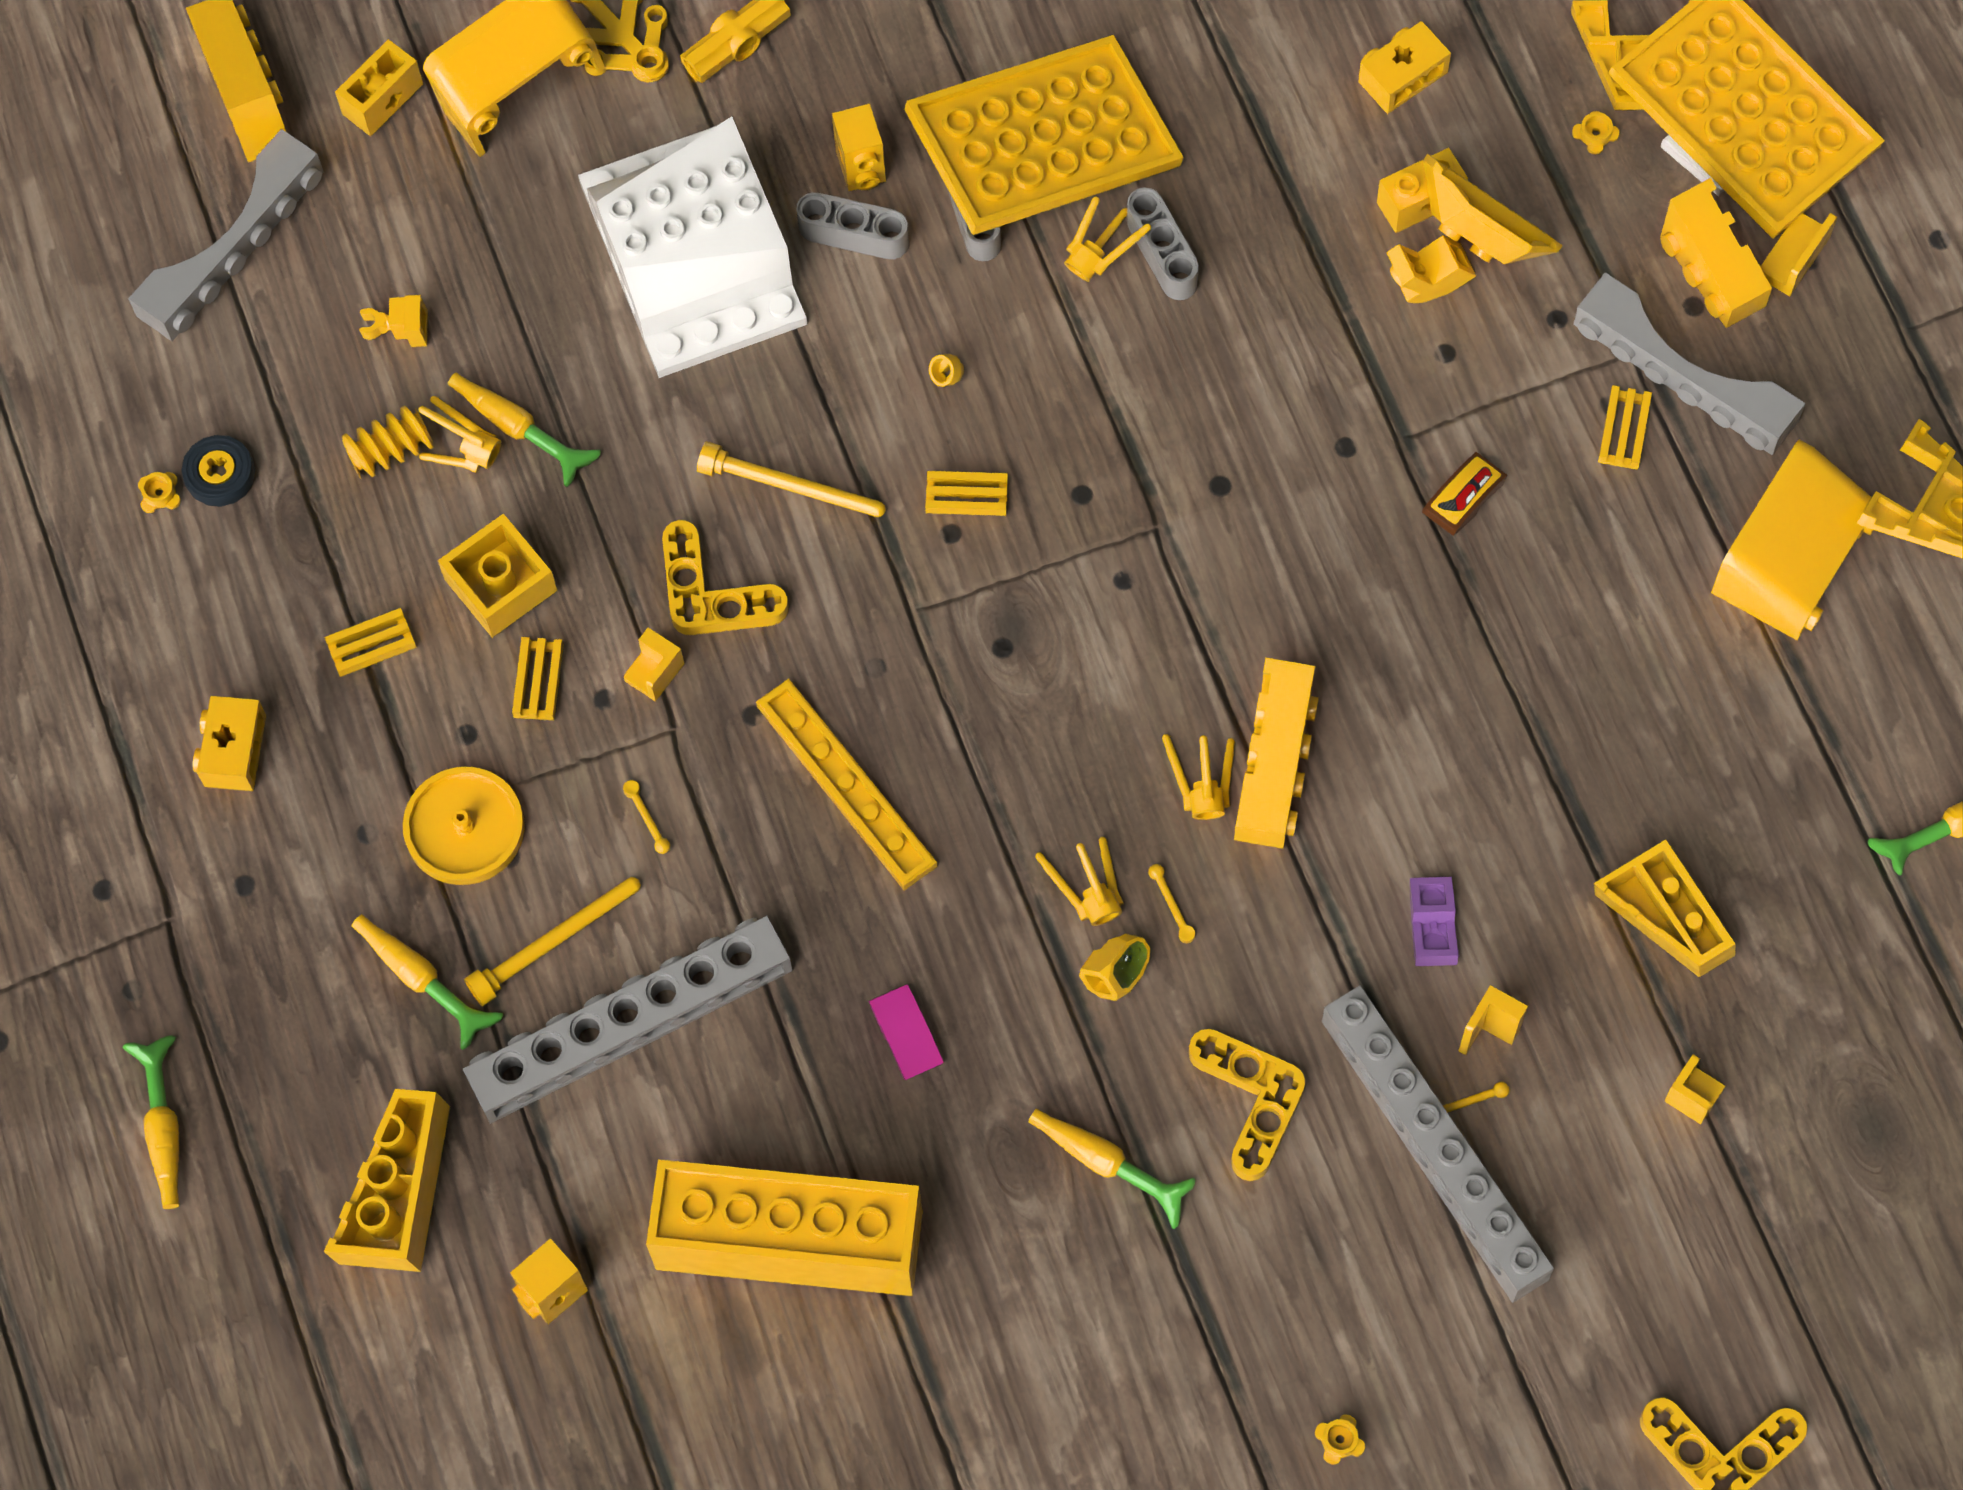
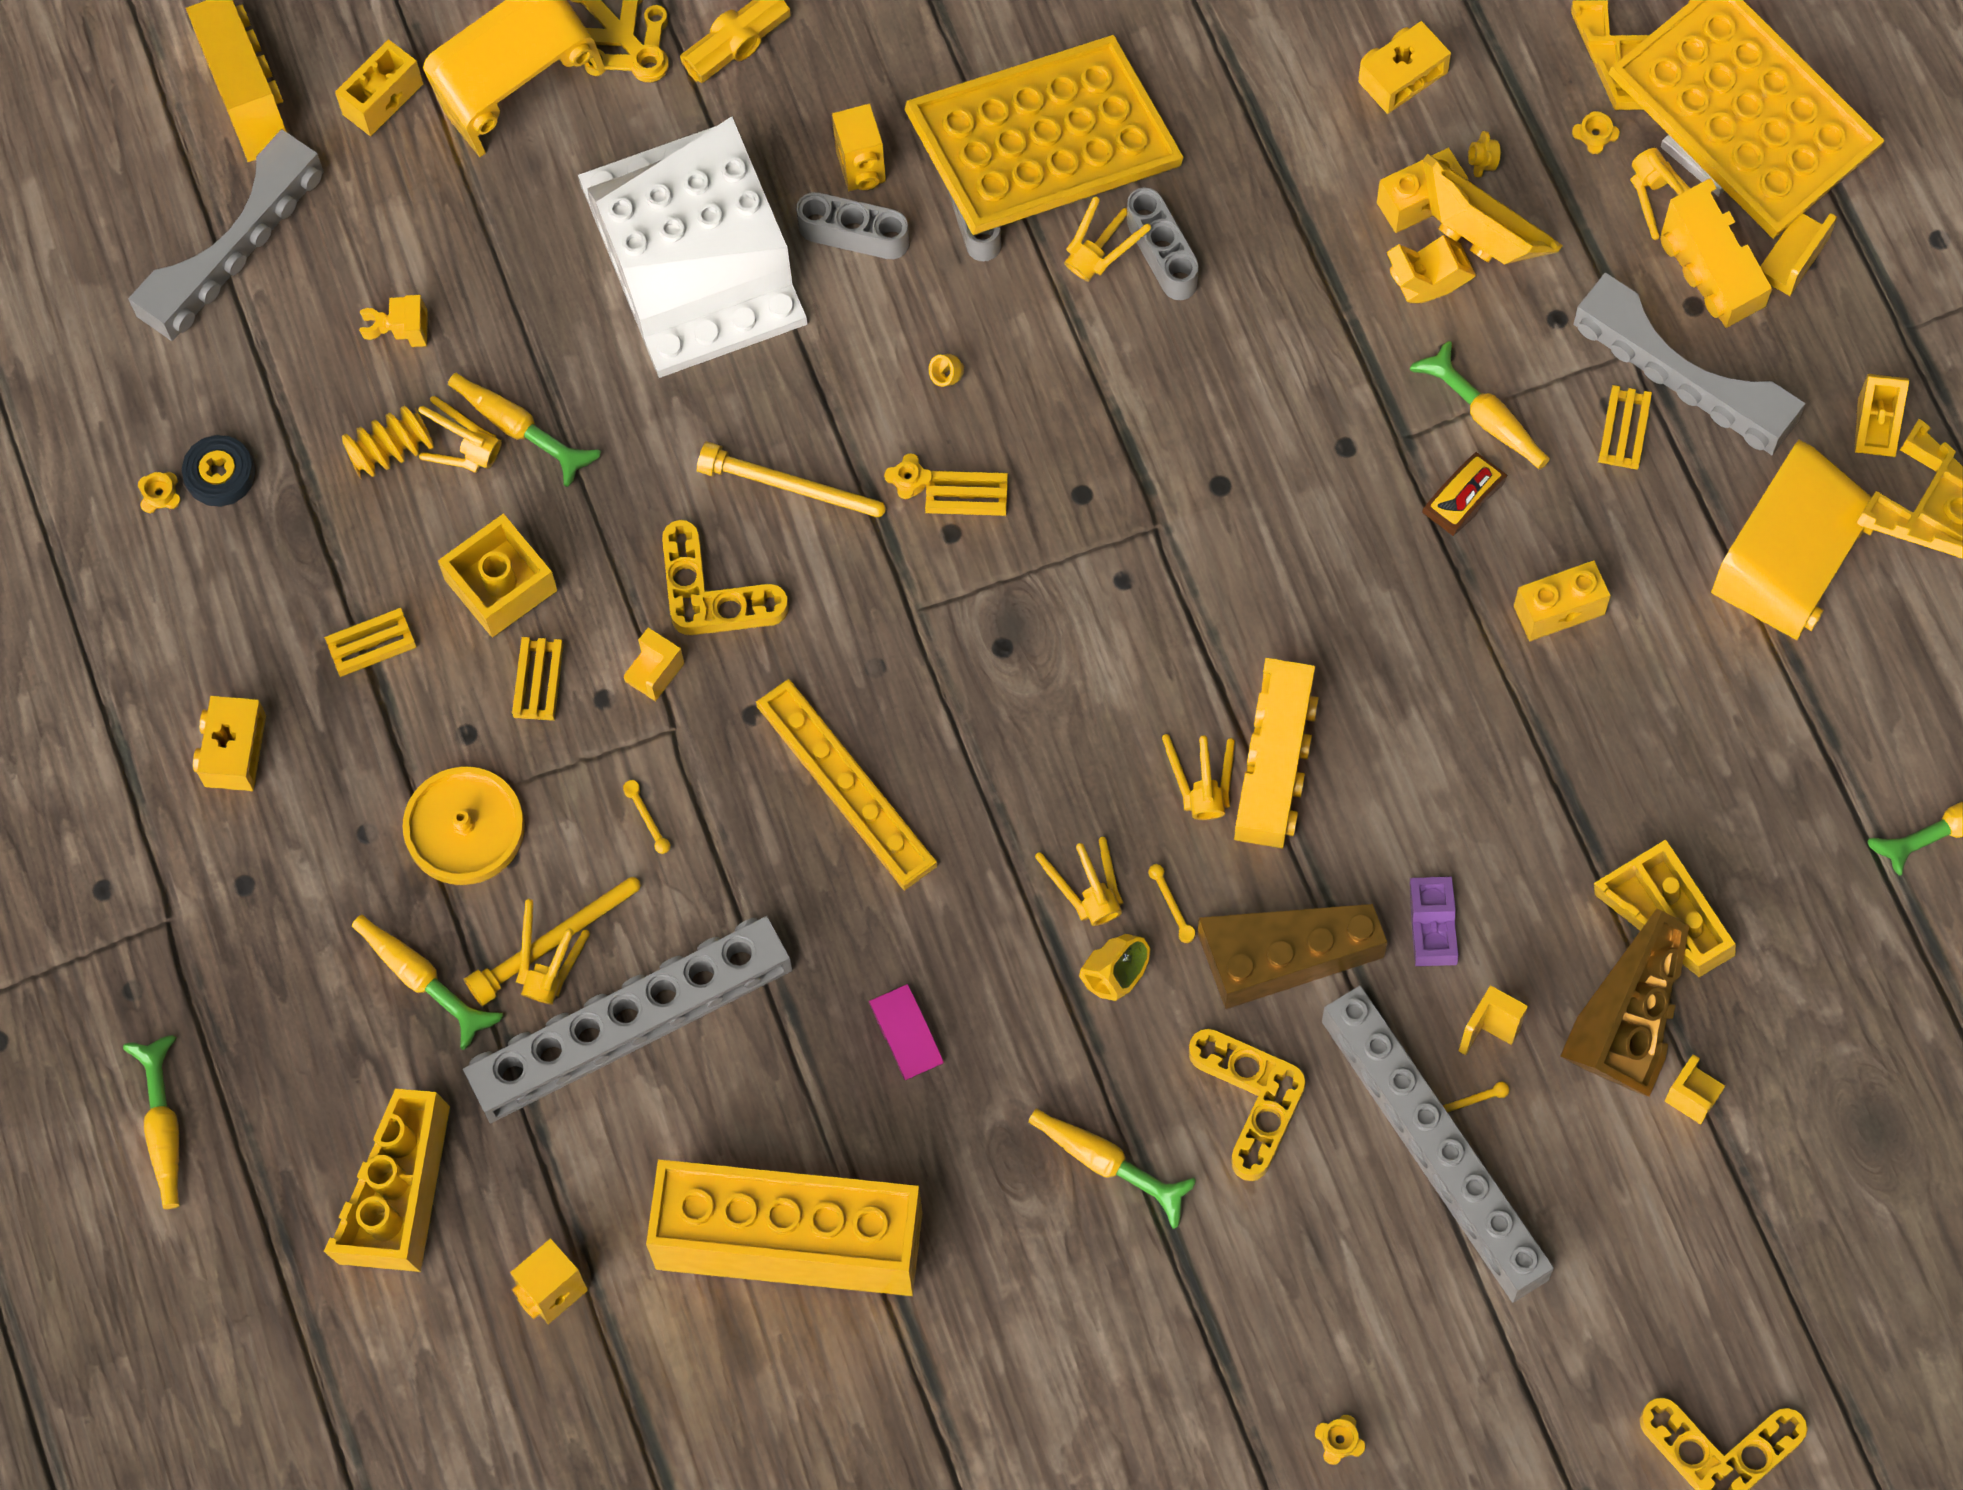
none -> yellow plant [516,898,590,1005]
none -> yellow plate [884,453,932,499]
none -> pearl gold wedge [1197,904,1387,1009]
none -> yellow piece [1410,341,1550,470]
none -> yellow plate [1468,131,1501,178]
none -> yellow brick [1514,560,1611,642]
none -> pearl gold wedge [1560,909,1689,1097]
none -> yellow plant [1630,148,1691,240]
none -> yellow slope [1854,374,1909,457]

